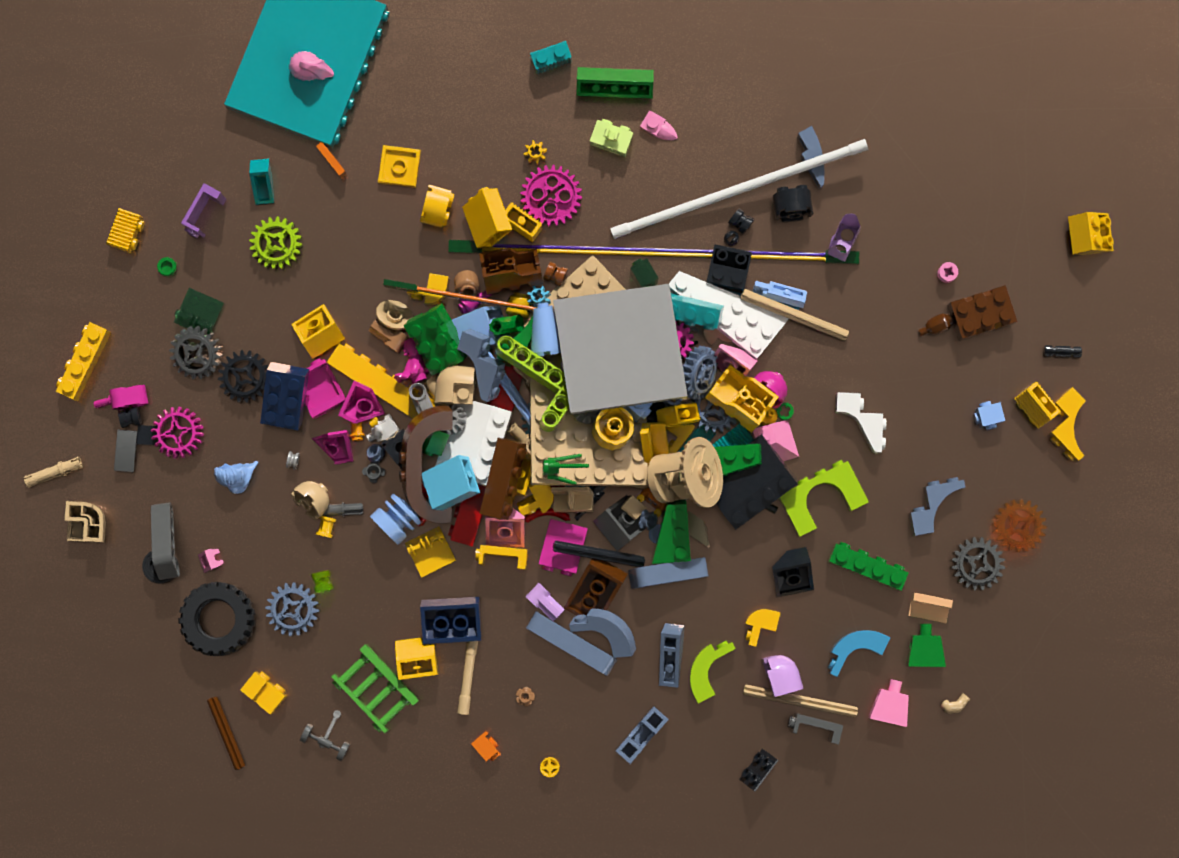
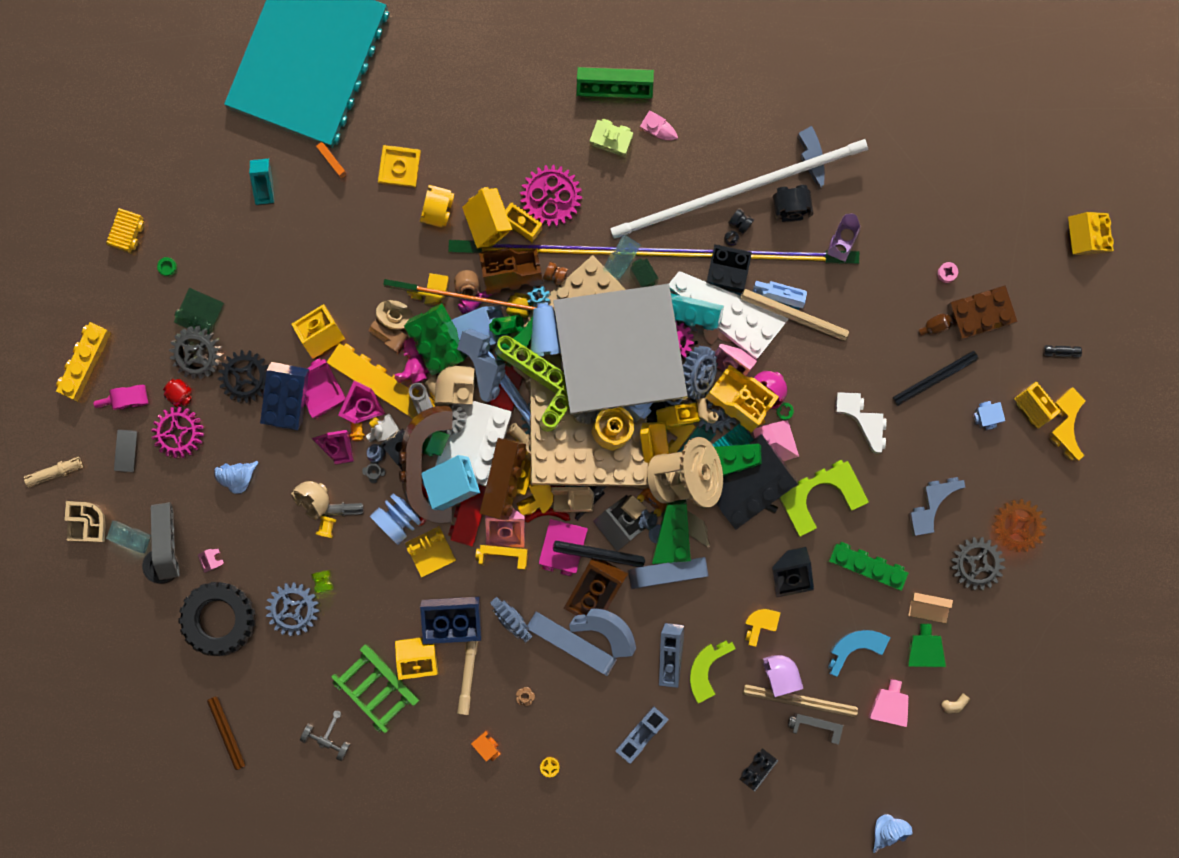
black wheel [118,406,142,428] -> none
black tile [137,425,158,445] -> none
medium lavender panel [181,183,226,239] -> none
yellow brick [240,671,287,715] -> none
lime gear [249,216,303,270] -> none
light grey bush [286,451,300,470] -> none
bright pink hair [289,51,334,81] -> none
yellow gear [524,140,547,165] -> none
lavender piece [525,583,565,622] -> none
teal brick [530,41,572,75] -> none
green plant [542,454,589,485] -> none
yellow tile [760,407,777,426] -> none
none -> clear light blue slope [106,521,151,553]
none -> red head [163,379,192,407]
none -> sand blue gear [490,597,533,643]
none -> clear light blue slope [603,235,641,279]
none -> tan arm [697,398,718,423]
none -> light blue hair [873,814,913,853]
none -> black axle [893,351,979,406]

